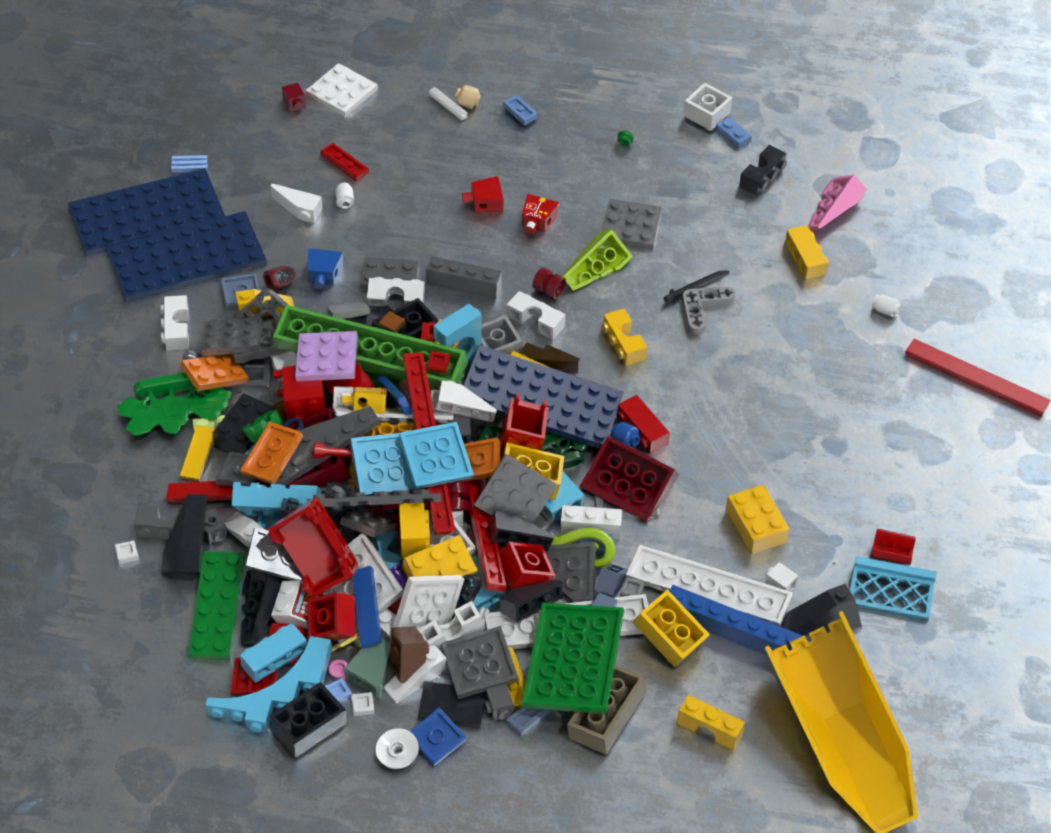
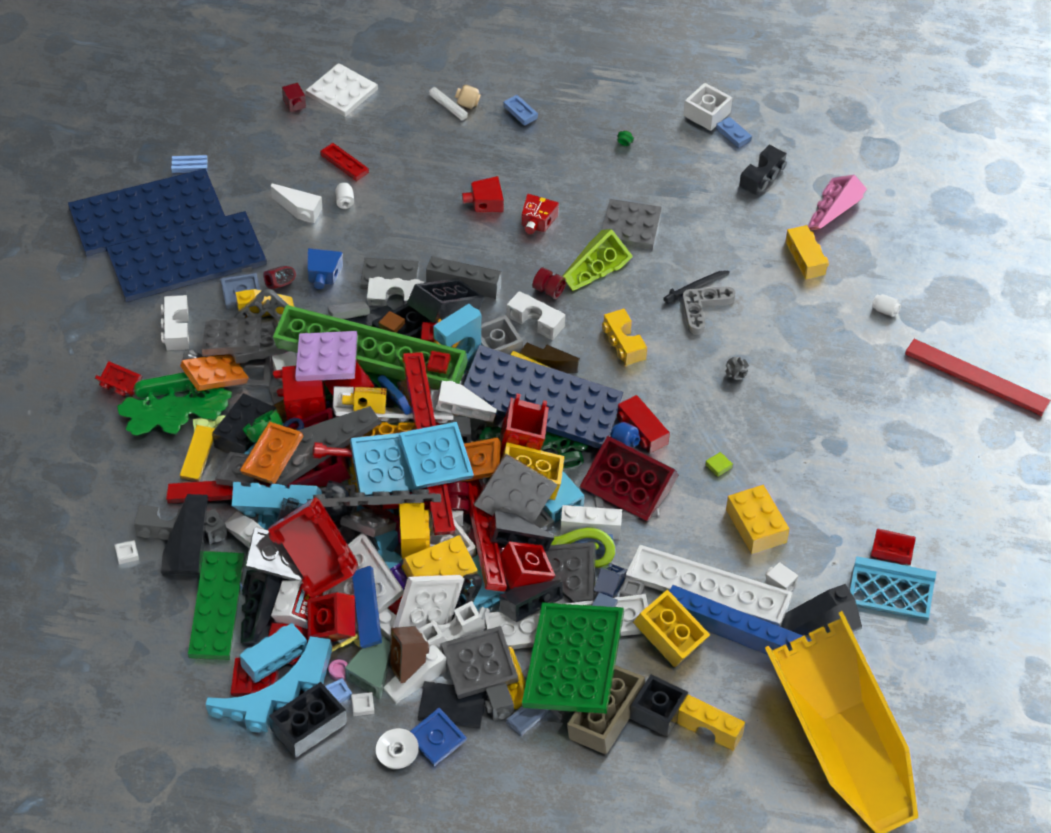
none -> red bracket [95,361,143,397]
none -> black brick [407,279,485,323]
none -> black brick [630,674,688,737]
none -> lime tile [705,452,733,477]
none -> dark grey gear [725,357,749,380]

